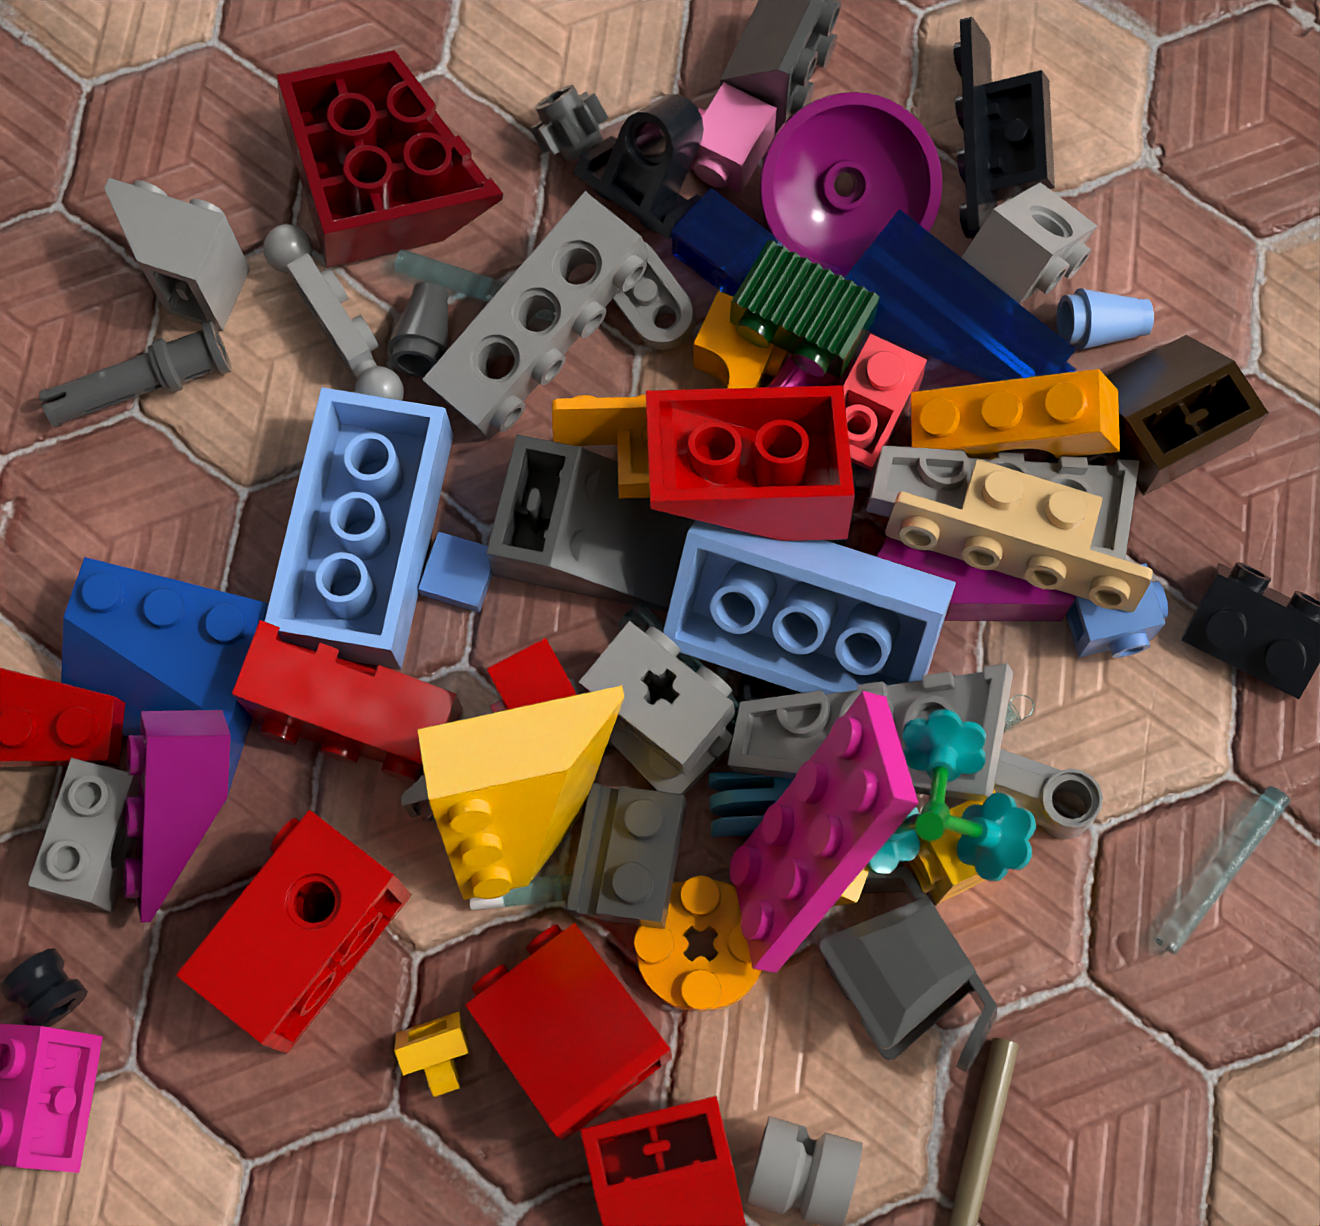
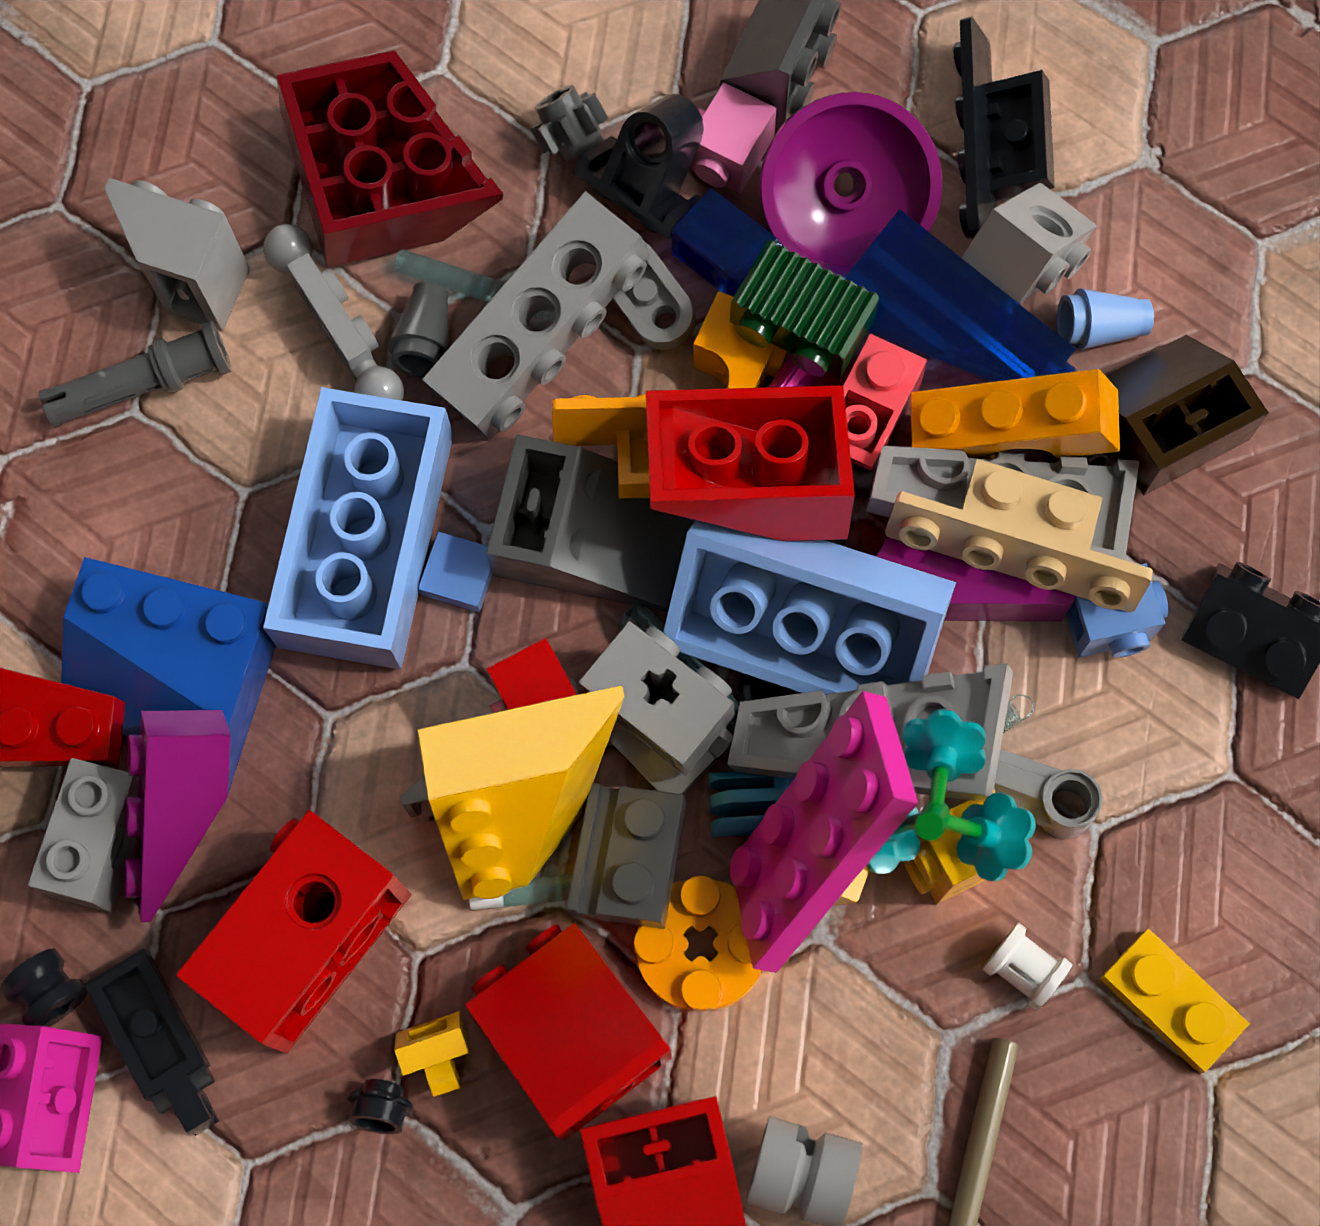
red wedge [232,620,463,783] -> none
dark grey piece [819,867,997,1072] -> none
clear light blue bar [1154,786,1290,955] -> none
none -> black hinge [85,948,219,1136]
none -> black plate [347,1079,413,1134]
none -> white bush [982,922,1072,1012]
none -> yellow plate [1099,928,1250,1074]

